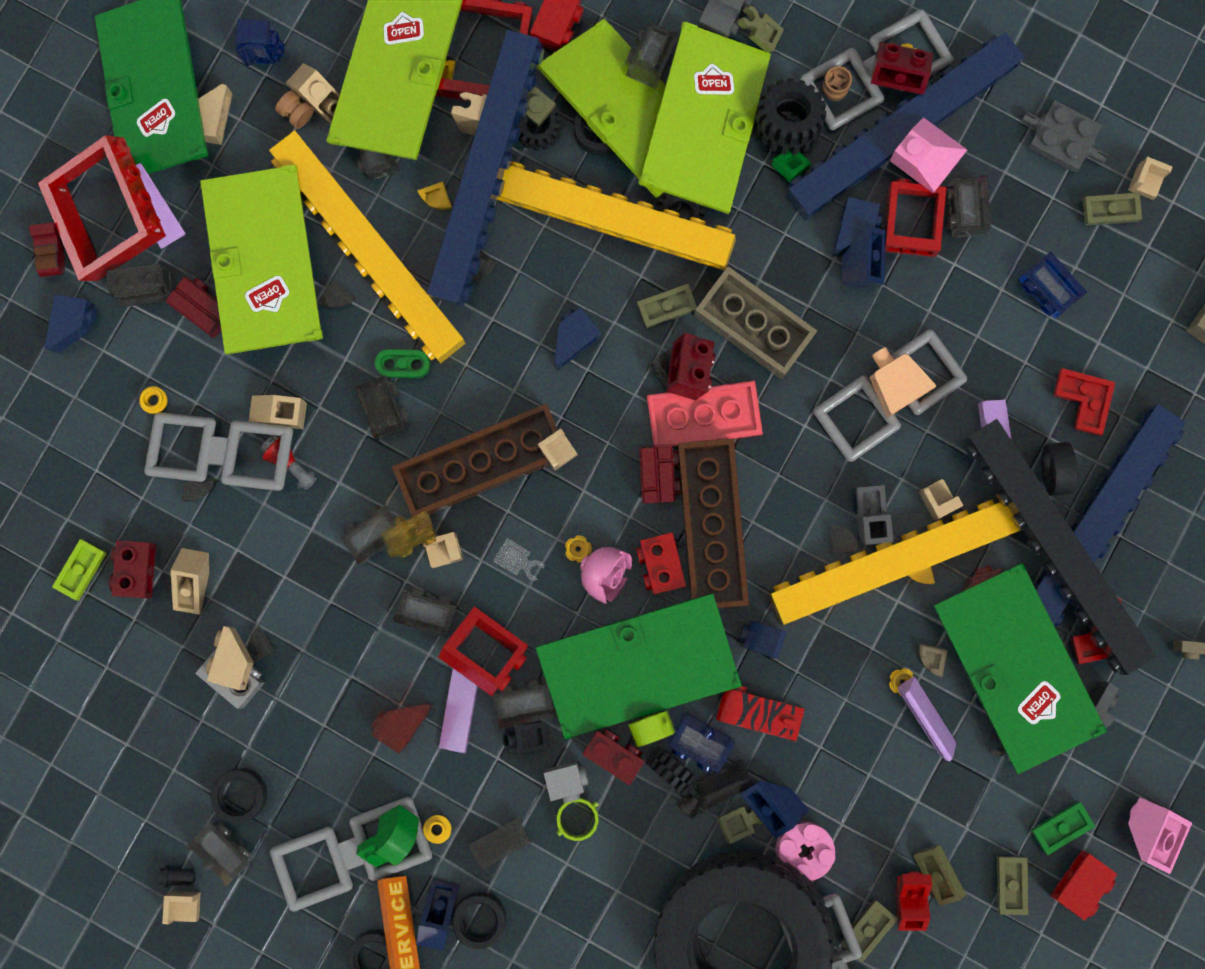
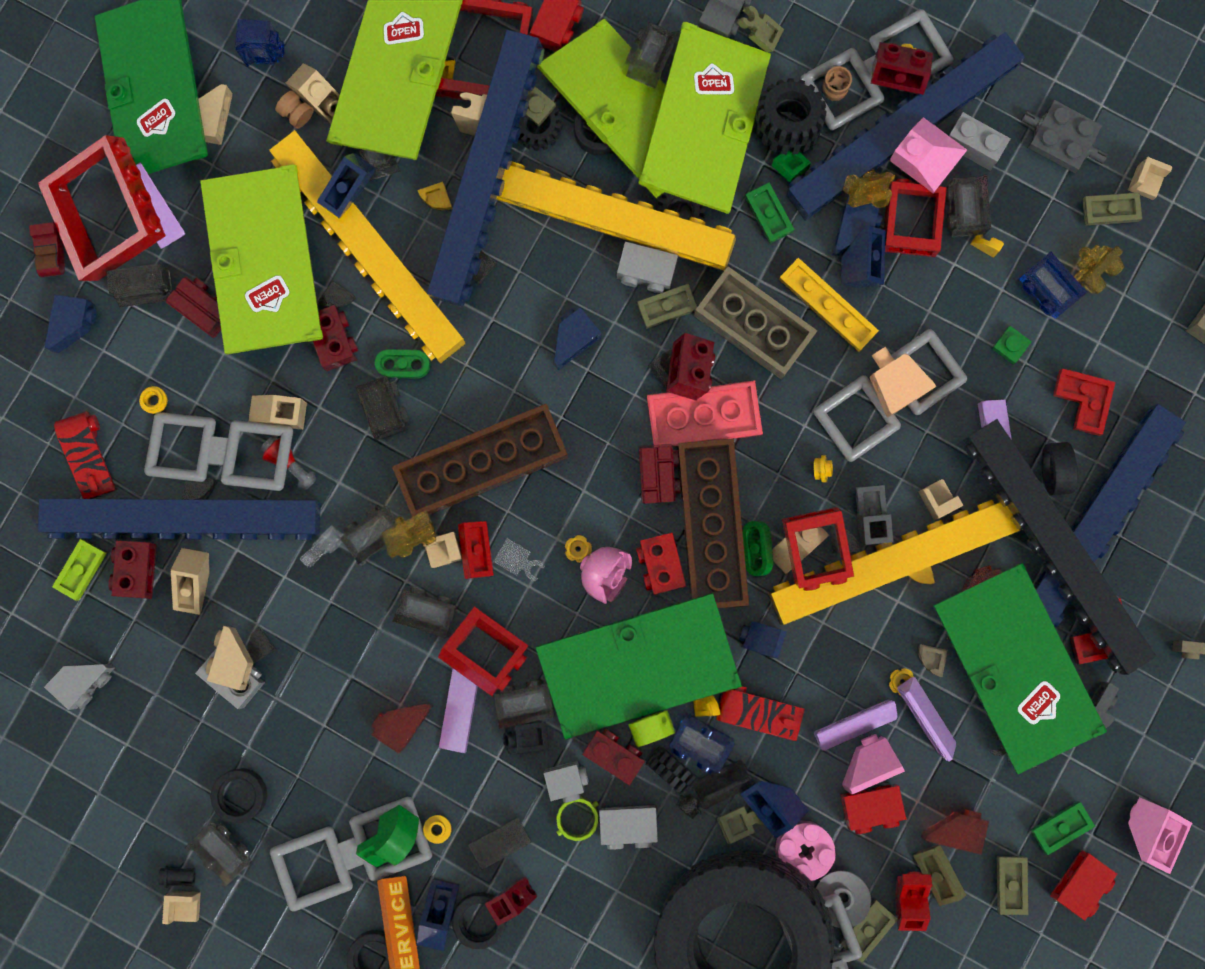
tan panel [538,429,578,471] -> none
none -> dark blue brick [38,499,321,540]
none -> light grey slope [44,664,115,710]
none -> red door [54,411,116,499]
none -> clear plate [299,525,344,568]
none -> dark red brick [313,305,359,371]
none -> dark blue slope [317,153,377,218]
none -> red plate [458,521,494,579]
none -> dark red leg [485,876,538,926]
none -> light grey brick [599,805,658,849]
none -> light grey brick [617,242,678,294]
none -> yellow tile [693,695,721,717]
none -> green plate [742,521,773,576]
none -> green plate [745,182,795,244]
none -> tan slope [772,527,829,574]
none -> yellow plate [779,258,879,352]
none -> red window [782,507,854,591]
none -> yellow plate [814,455,833,483]
none -> lavender slope [814,699,898,751]
none -> light grey dish [816,871,871,928]
none -> red brick [840,783,907,834]
none -> bright pink slope [842,734,905,794]
none -> clear yellow hips [843,170,895,208]
none -> clear red slope [921,809,989,855]
none -> light grey brick [948,112,1011,171]
none -> yellow tile [970,235,1004,258]
none -> green plate [992,326,1032,365]
none -> clear yellow hips [1071,245,1125,294]

